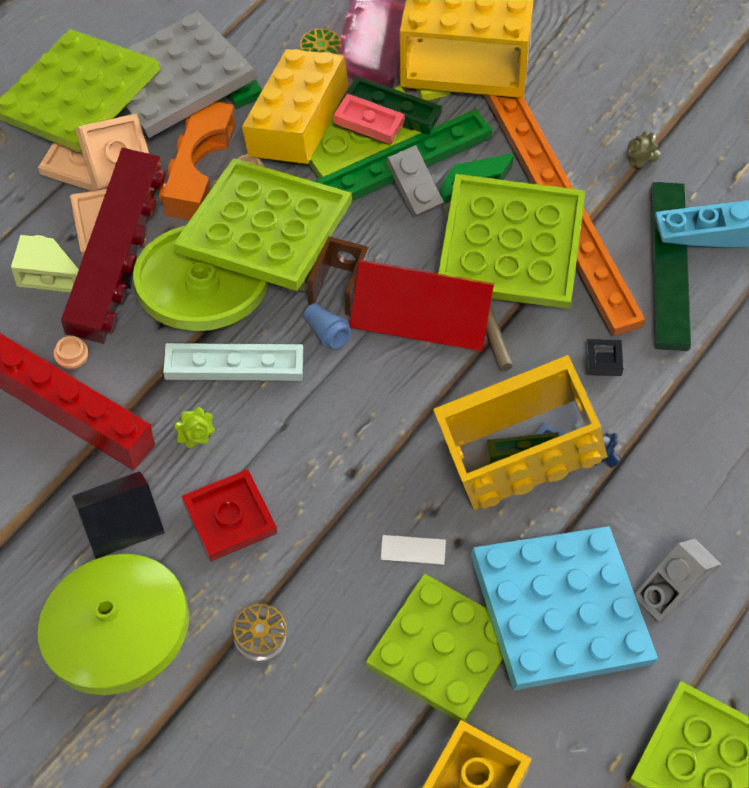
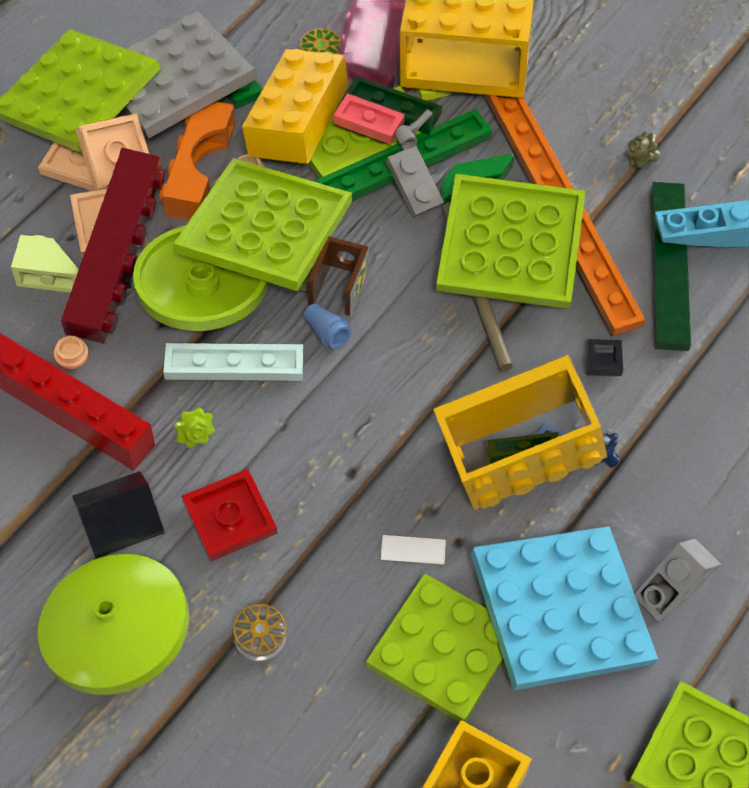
red tile [349,260,494,351] -> none
none -> light grey hand [395,109,433,150]

